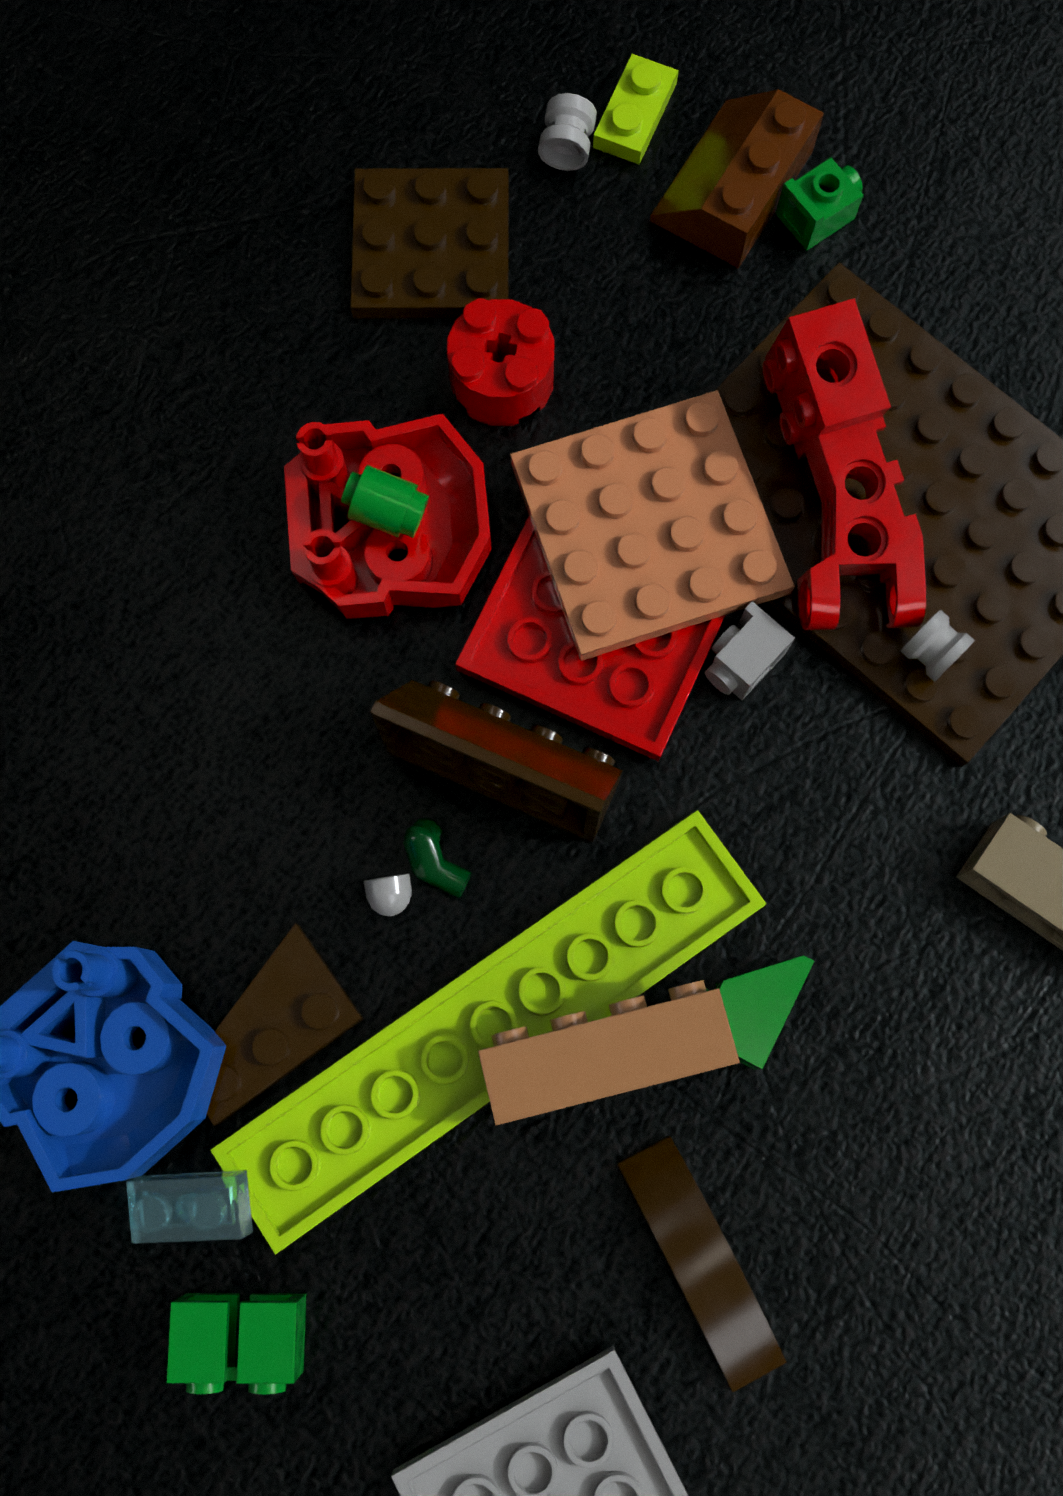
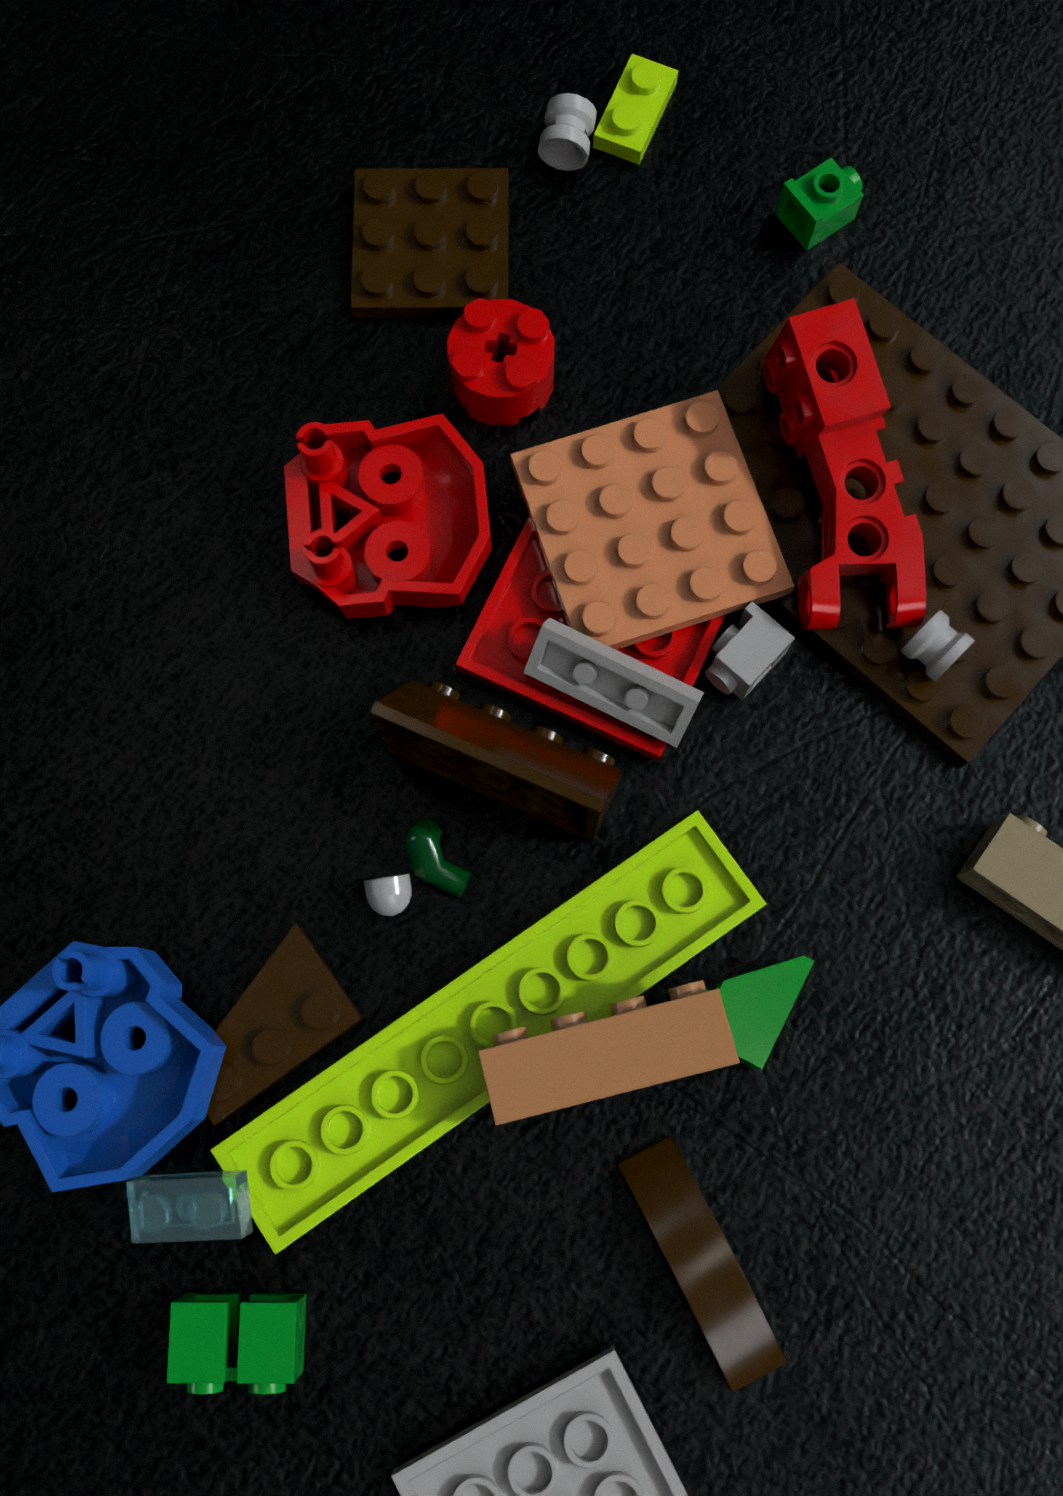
green brick [341,465,429,538] -> none
reddish brown slope [650,89,824,268] -> none
none -> light grey plate [523,618,704,748]

